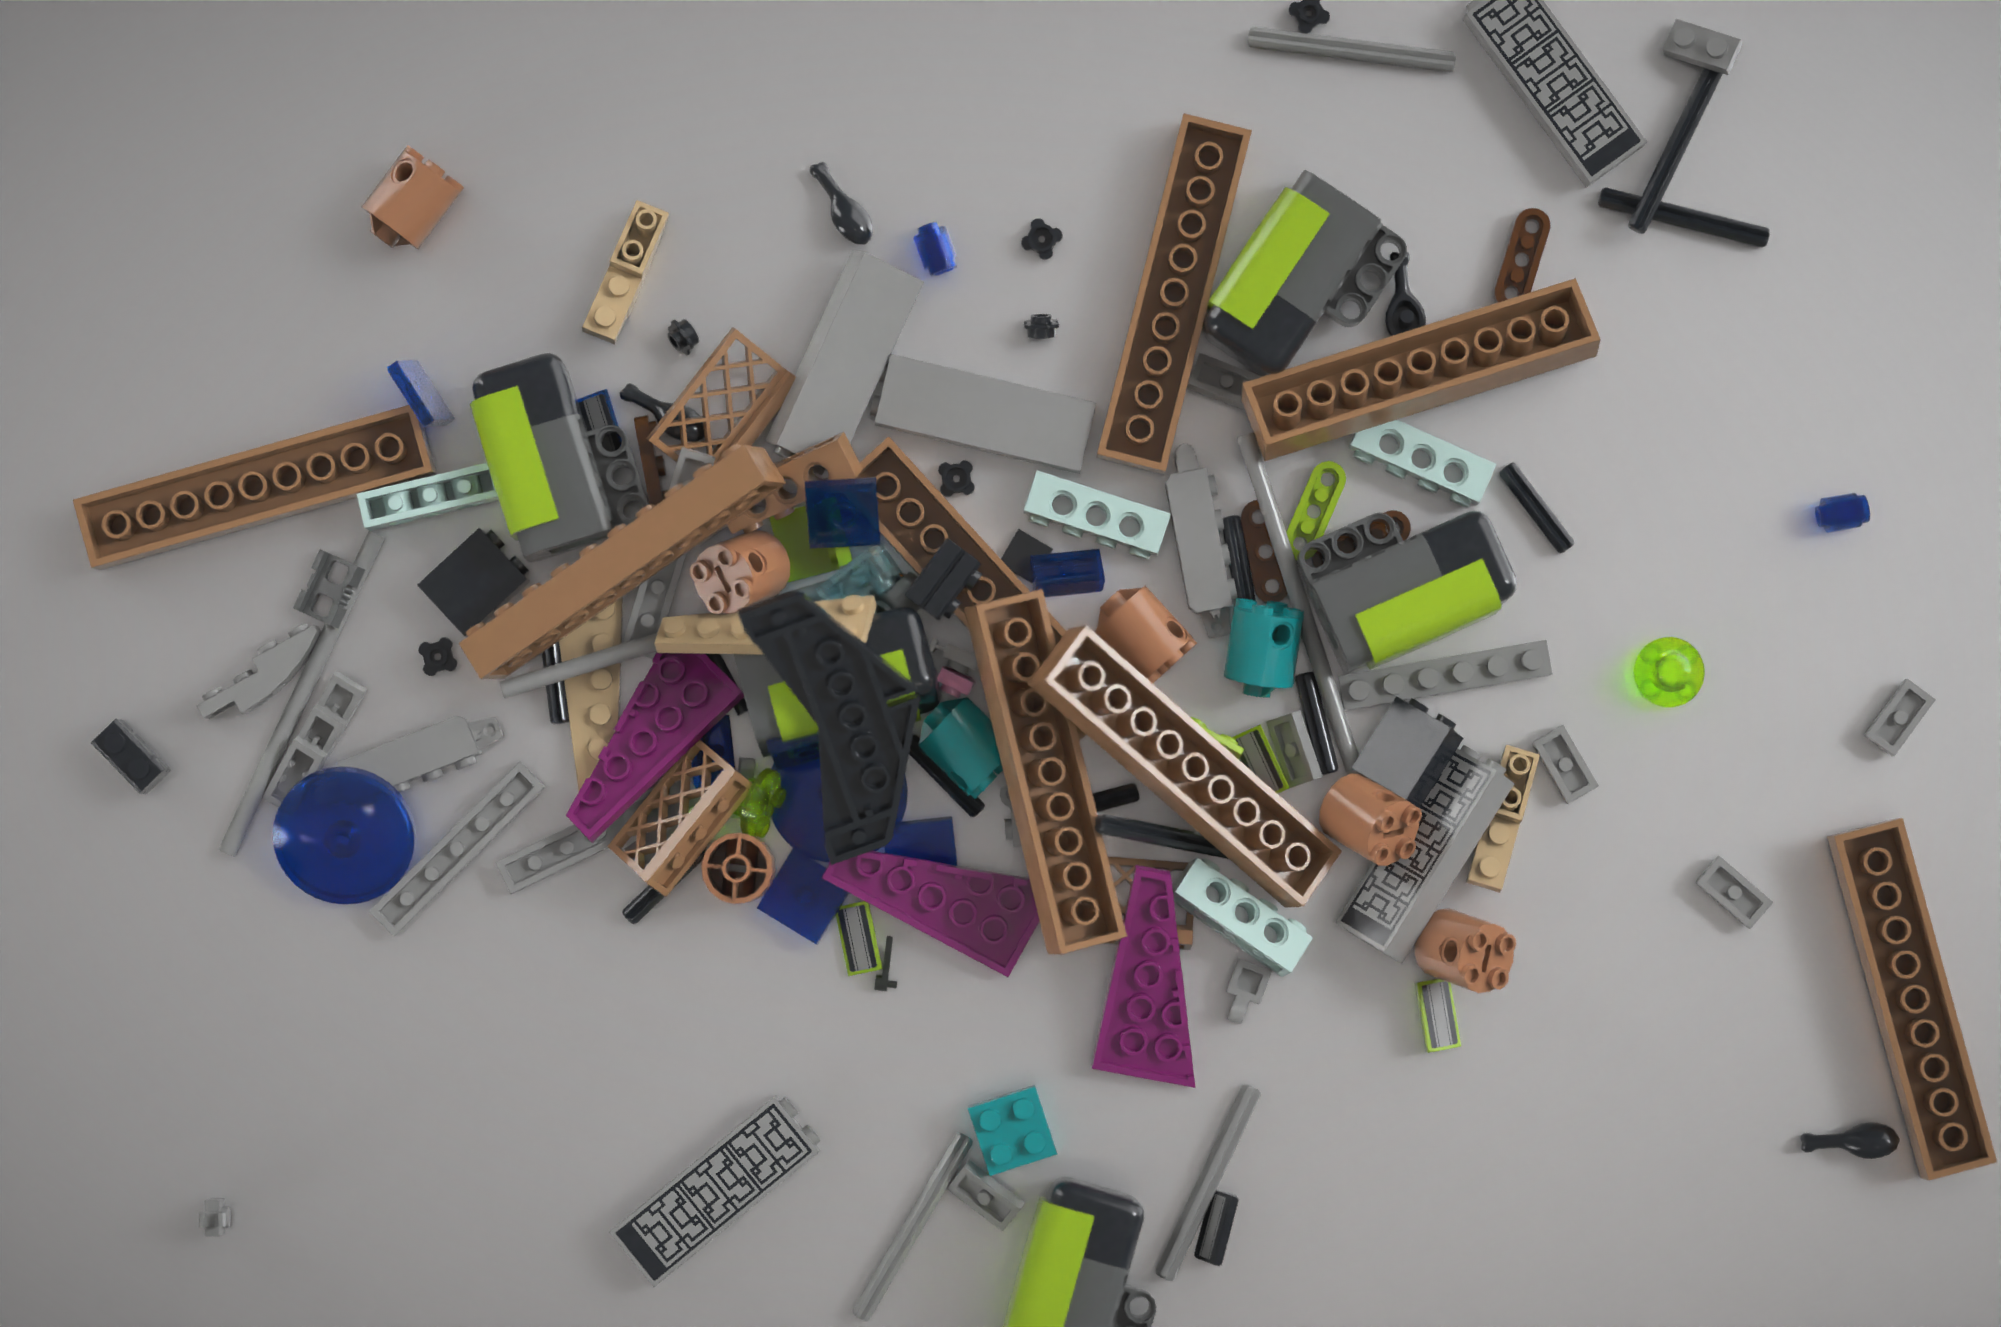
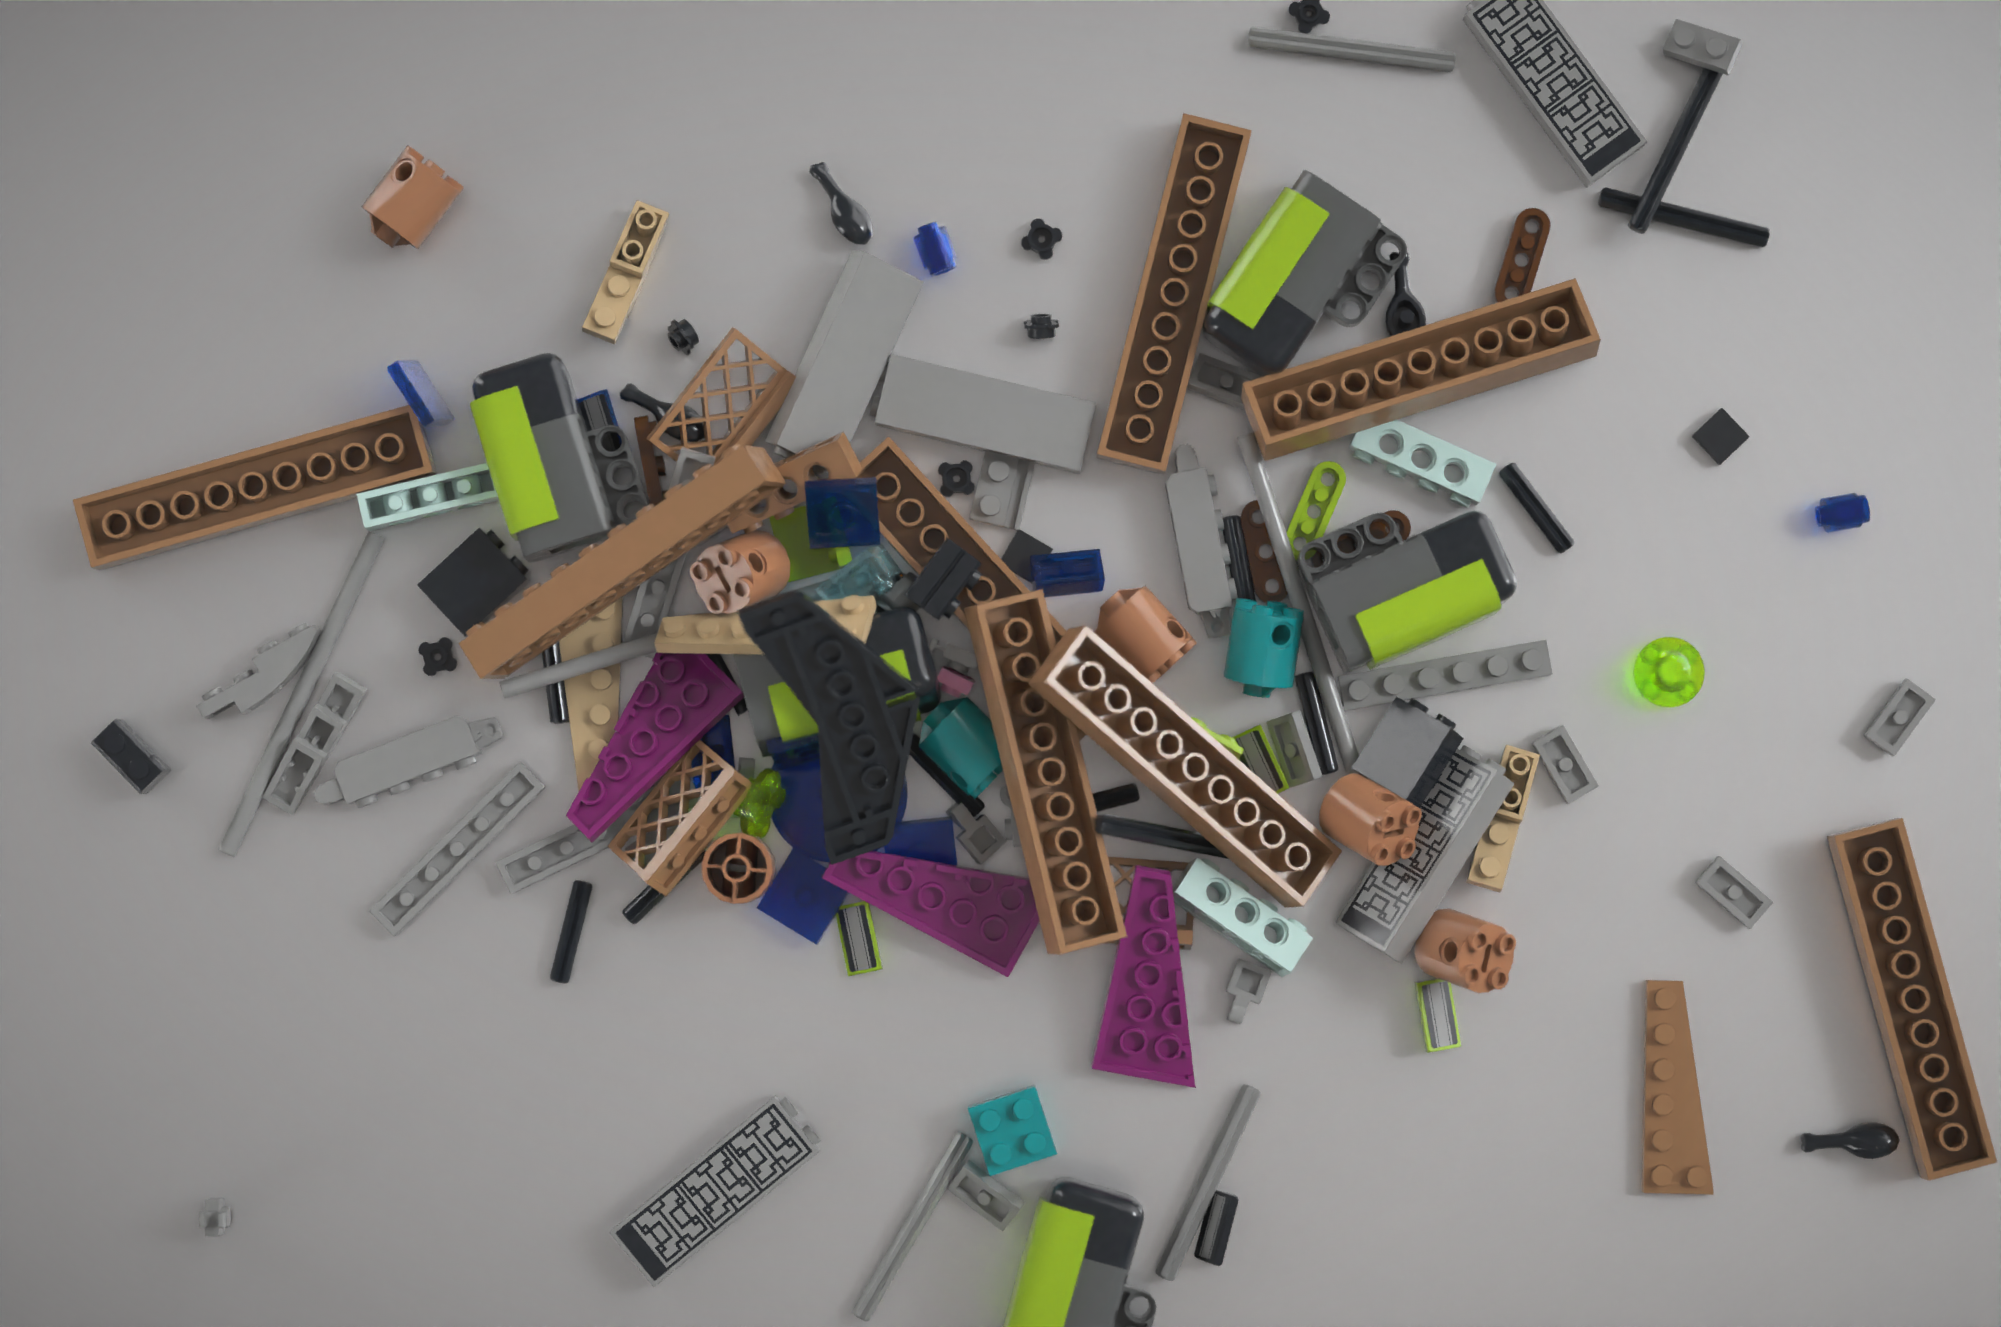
clear blue dish [272,767,416,904] -> none
dark grey piece [293,549,365,629] -> none
pearl dark grey piece [874,936,897,992] -> none
light aqua brick [1024,470,1171,560] -> none
none -> black axle [550,880,592,984]
none -> light grey plate [946,803,1007,864]
none -> light grey plate [970,450,1035,530]
none -> medium nougat wing [1642,980,1713,1195]
none -> black piece [1692,408,1750,465]

